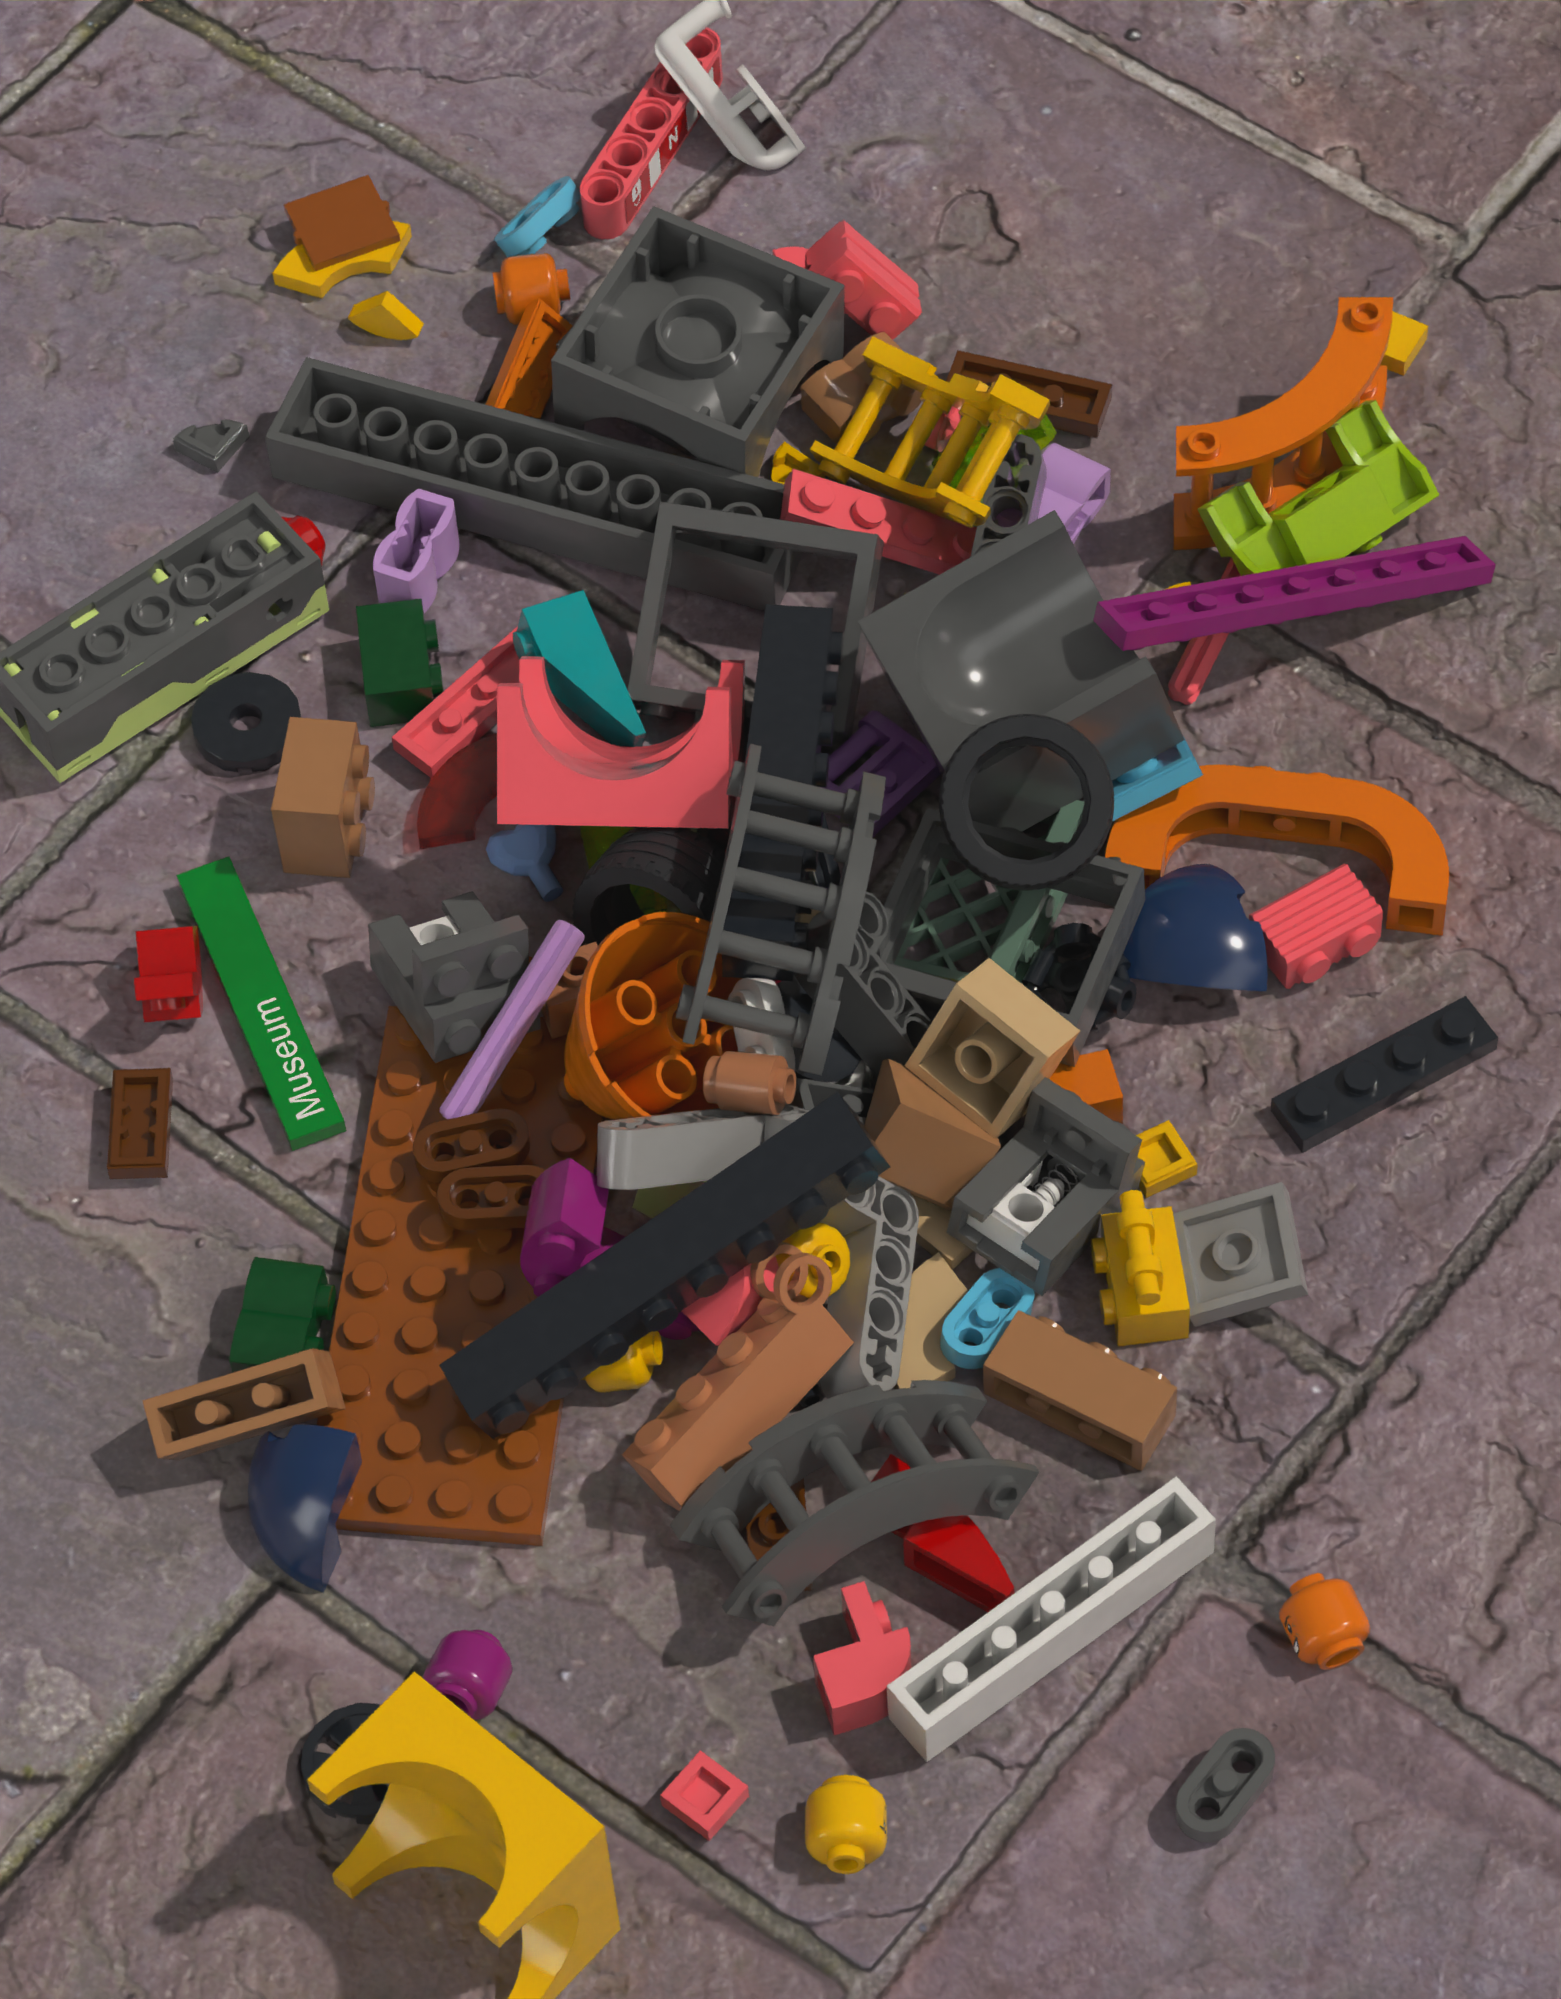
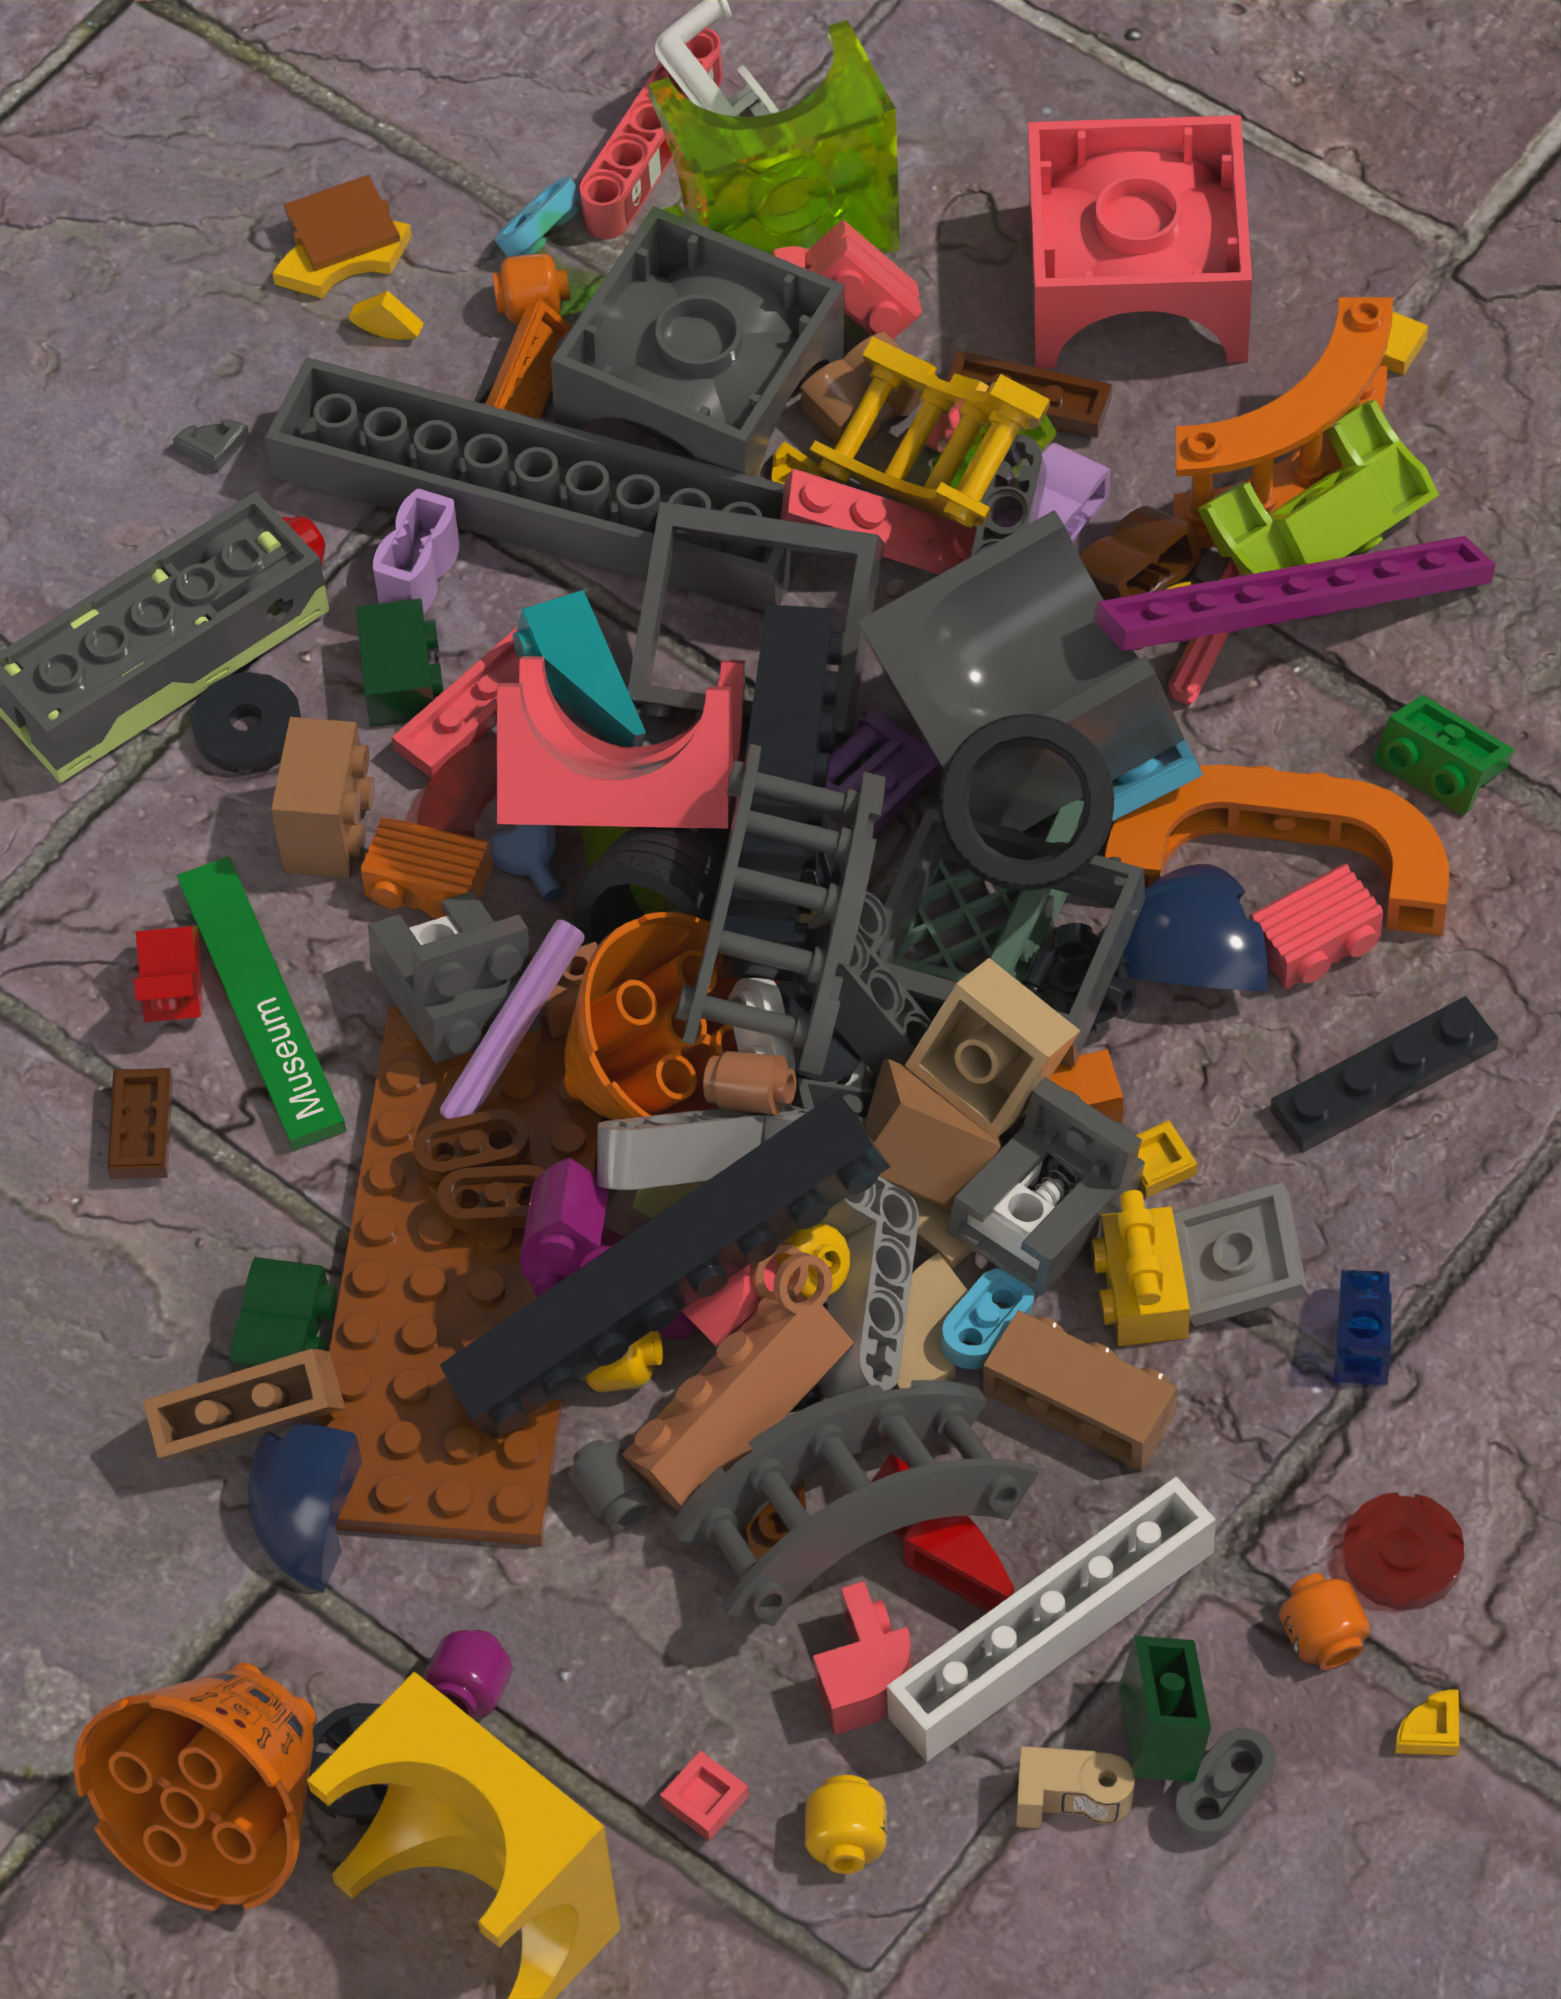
none -> orange cone [74,1662,316,1911]
none -> orange brick [361,816,493,919]
none -> dark grey brick [568,1440,653,1532]
none -> clear neon green piece [648,20,900,255]
none -> tan leg [1016,1746,1135,1828]
none -> coral piece [1028,115,1252,369]
none -> reddish brown brick [1080,506,1202,600]
none -> dark green brick [1118,1635,1211,1782]
none -> clear blue leg [1334,1269,1392,1385]
none -> clear red tile [1342,1492,1465,1610]
none -> green bracket [1374,695,1515,815]
none -> yellow tile [1395,1689,1459,1756]

